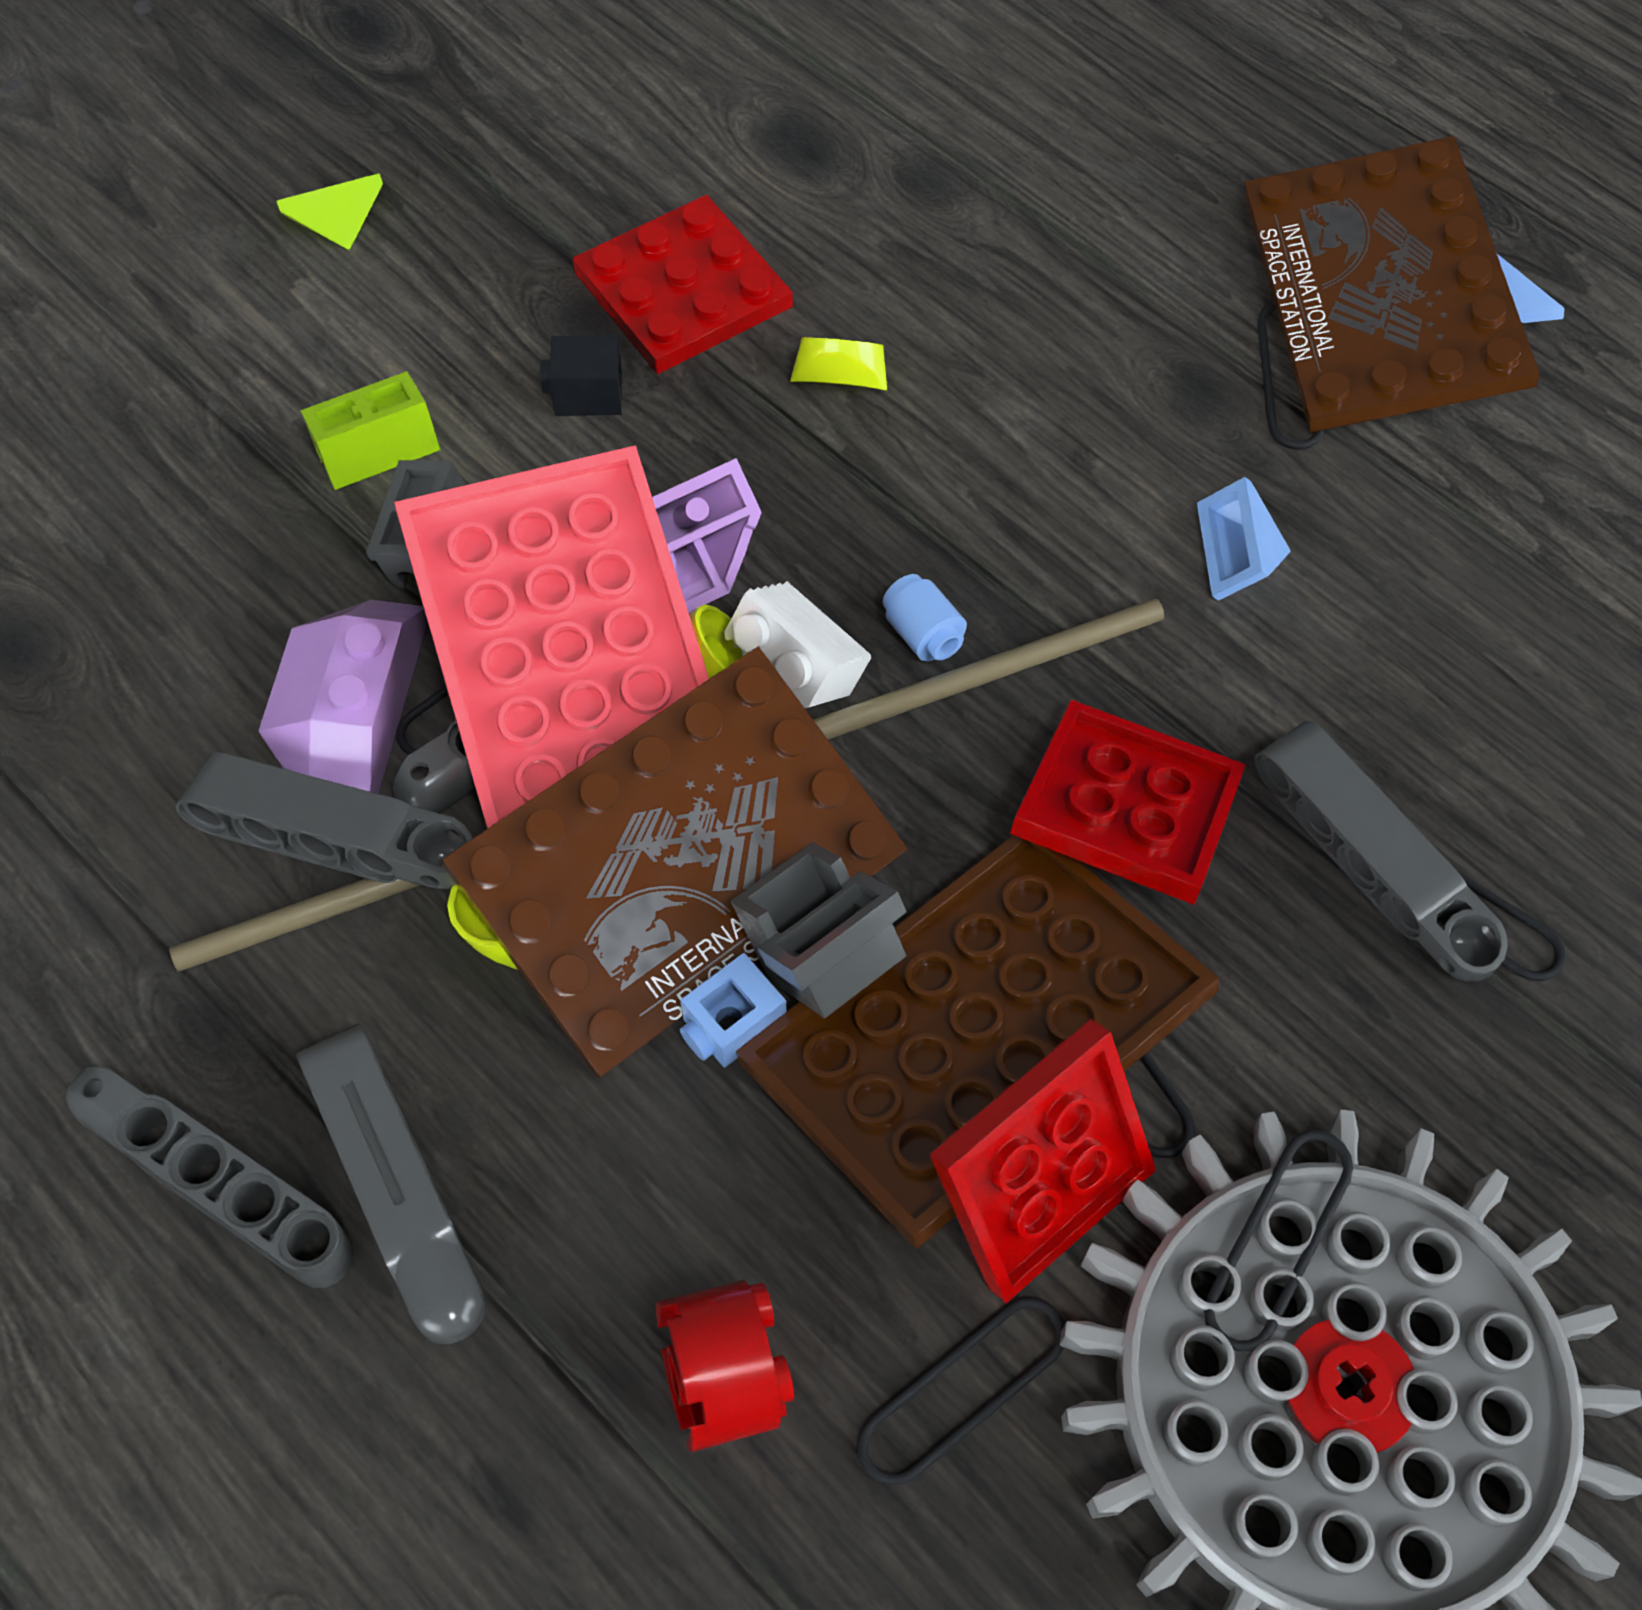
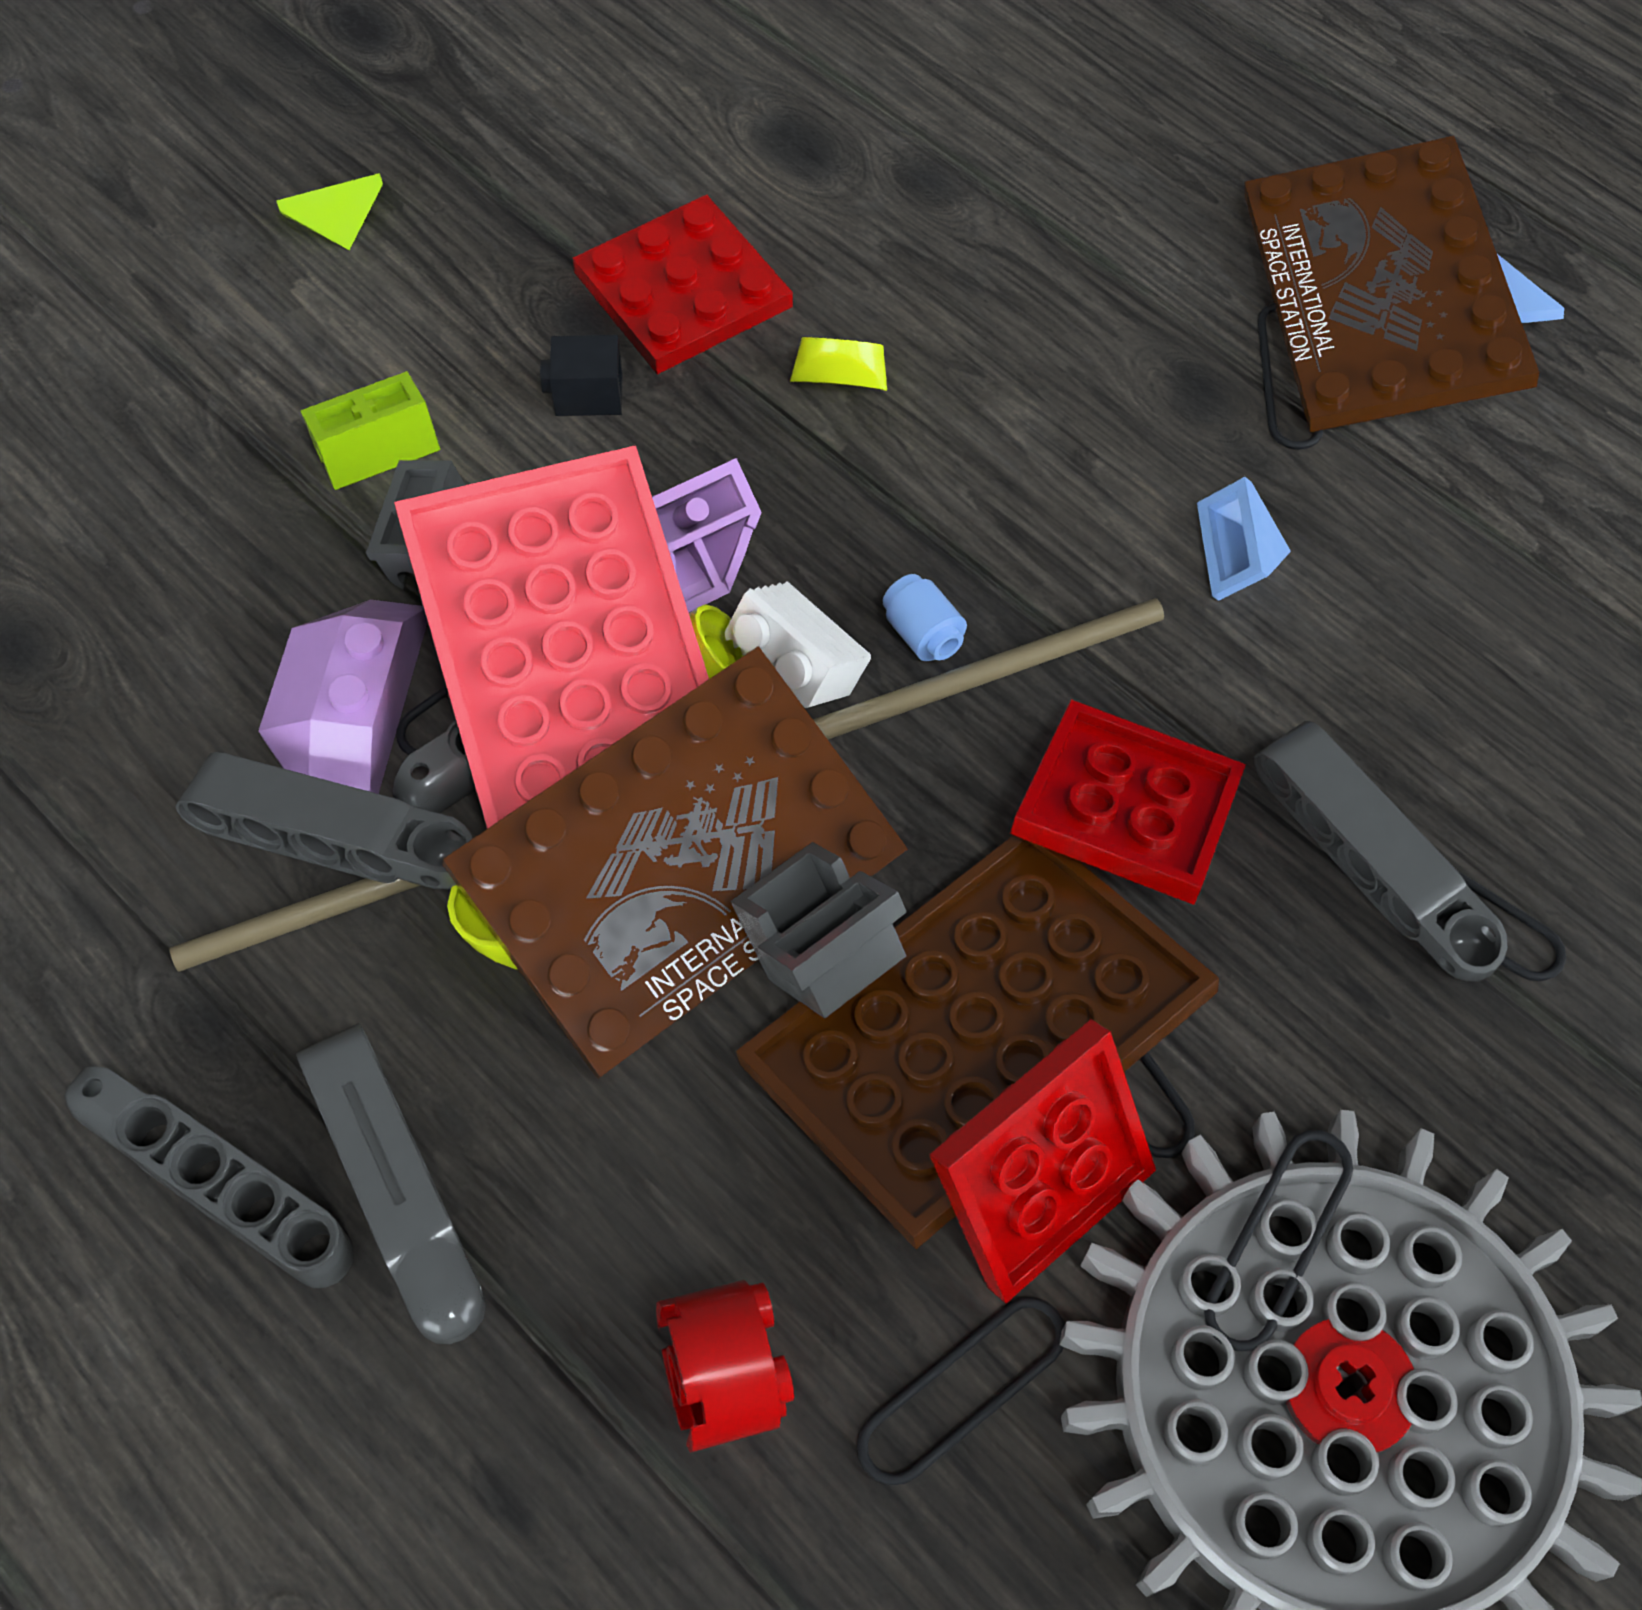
light blue brick [680,953,786,1068] -> none

